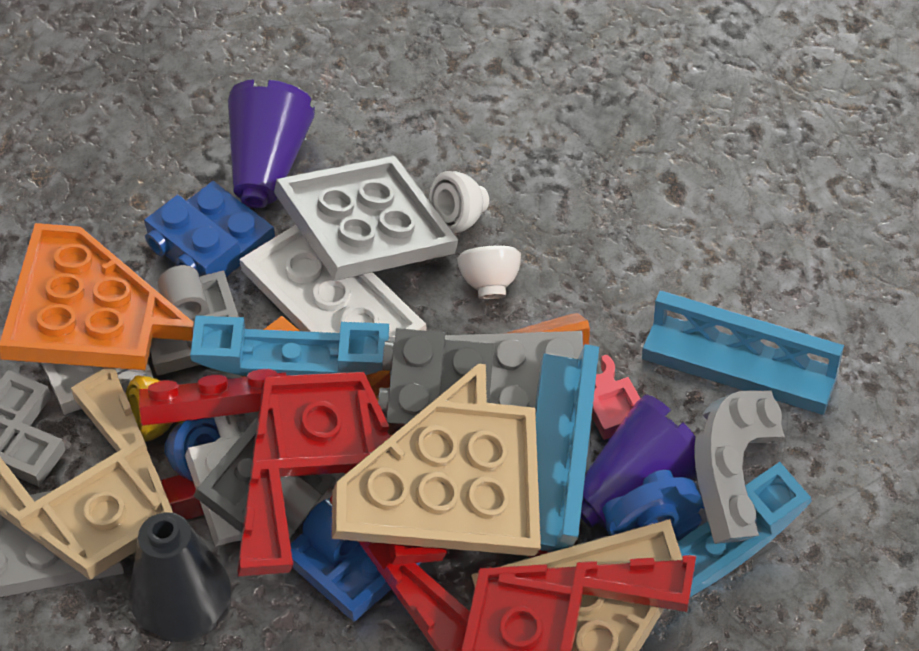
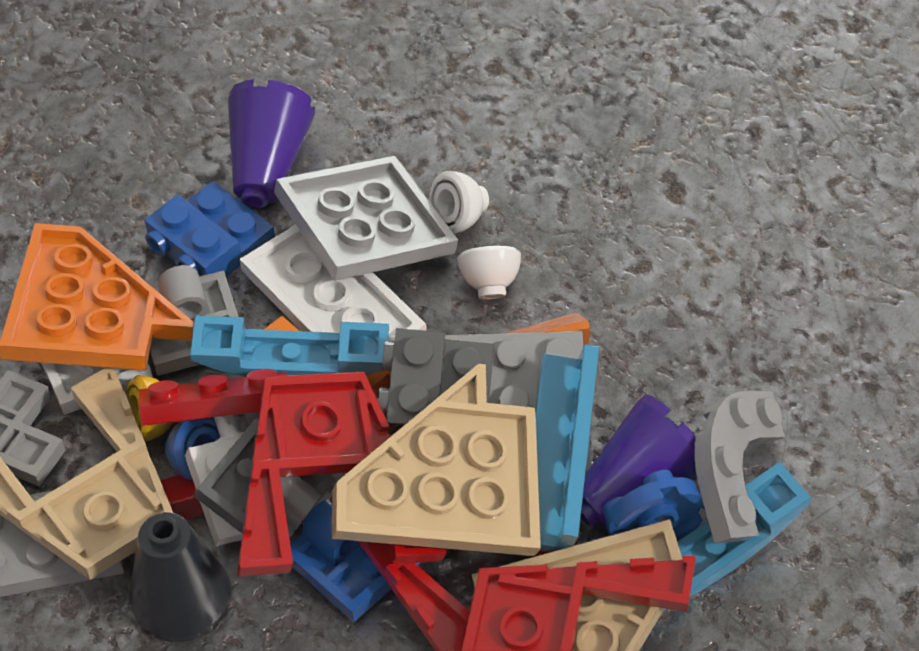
coral plate [592,355,640,440] -> none
dark azure fence [642,290,844,415] -> none

